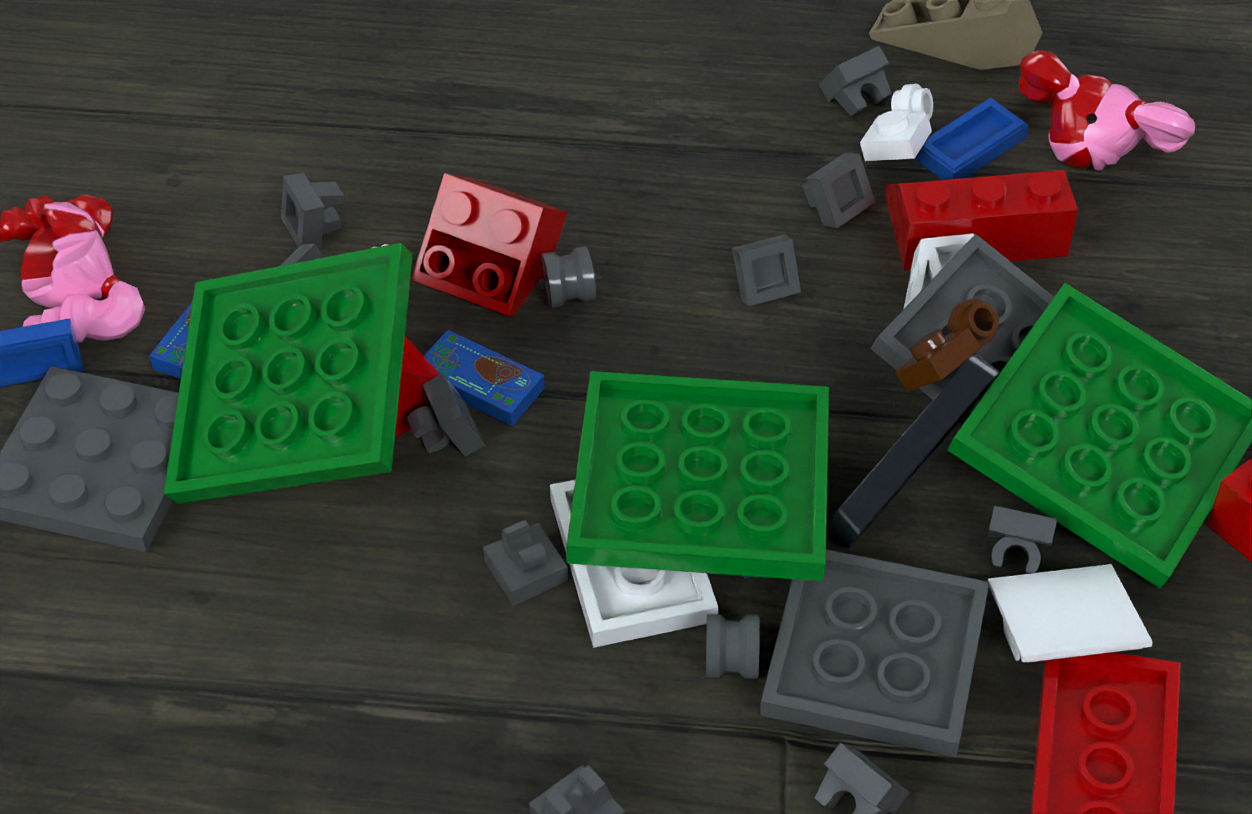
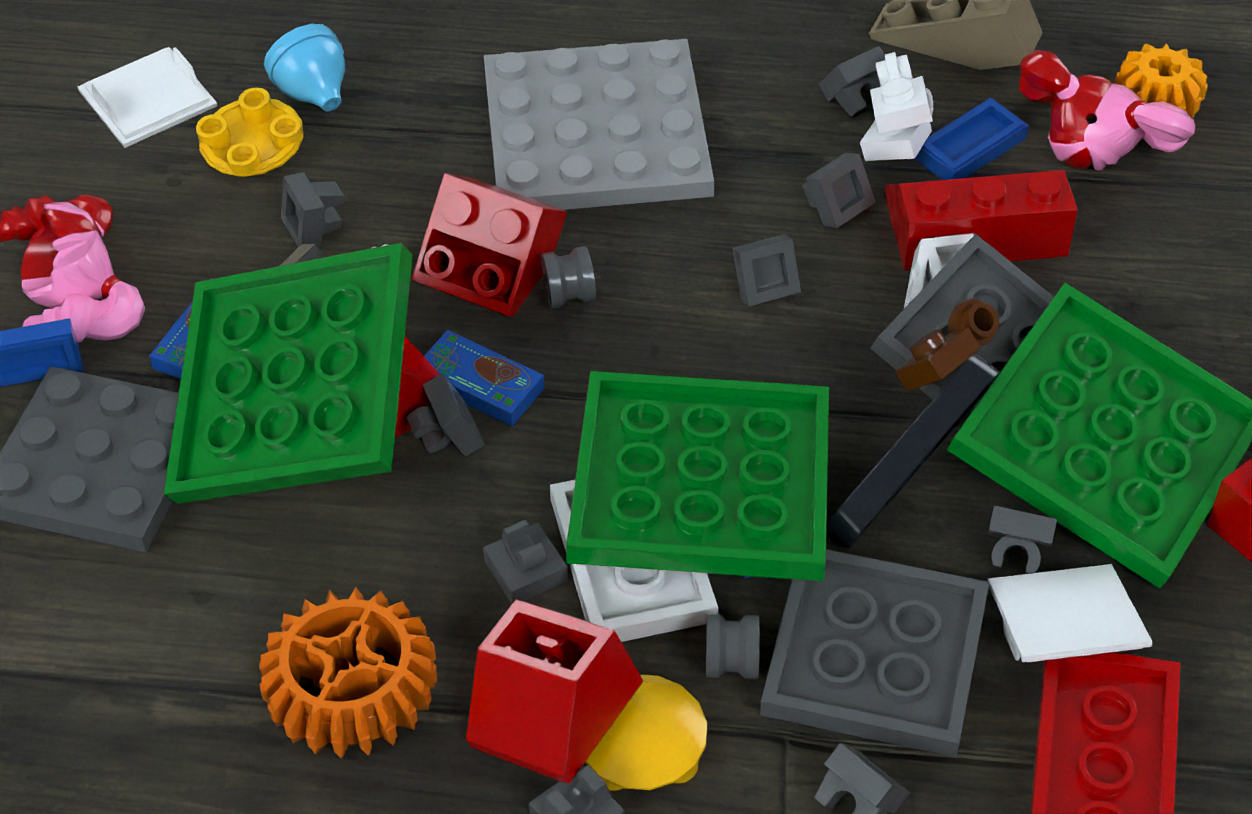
none -> white piece [78,47,217,148]
none -> yellow dish [196,88,303,177]
none -> orange gear [259,587,438,759]
none -> medium azure helmet [264,24,345,111]
none -> red slope [466,599,643,785]
none -> light grey plate [484,39,714,210]
none -> yellow dish [585,675,707,791]
none -> white plate [870,52,933,135]
none -> light orange gear [1115,43,1207,119]

